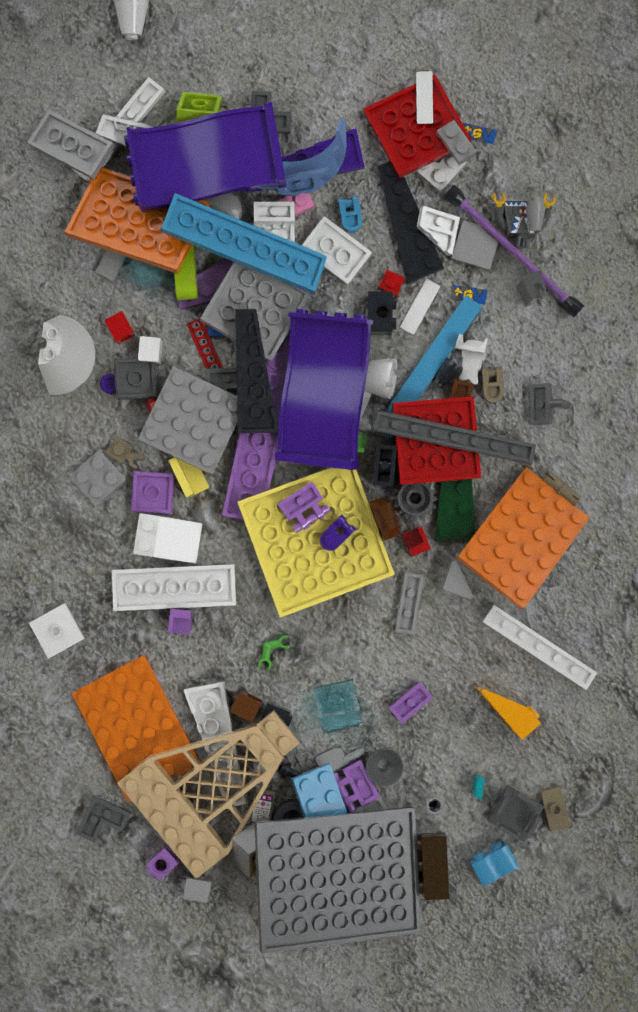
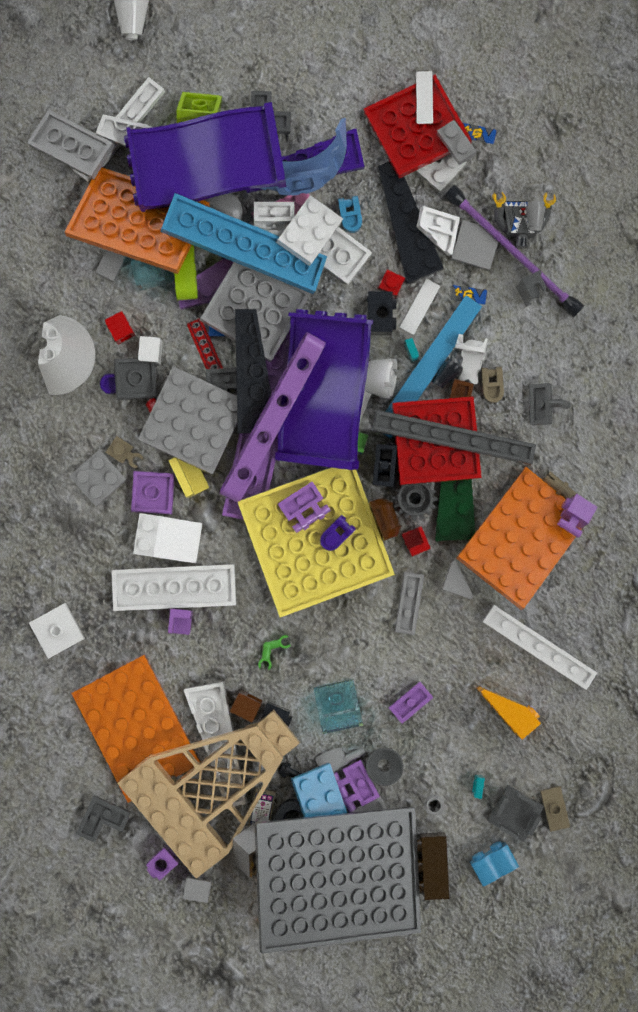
none -> medium lavender beam [220,332,325,503]
none -> white plate [276,195,343,266]
none -> teal tile [404,338,419,362]
none -> medium lavender brick [557,494,597,538]

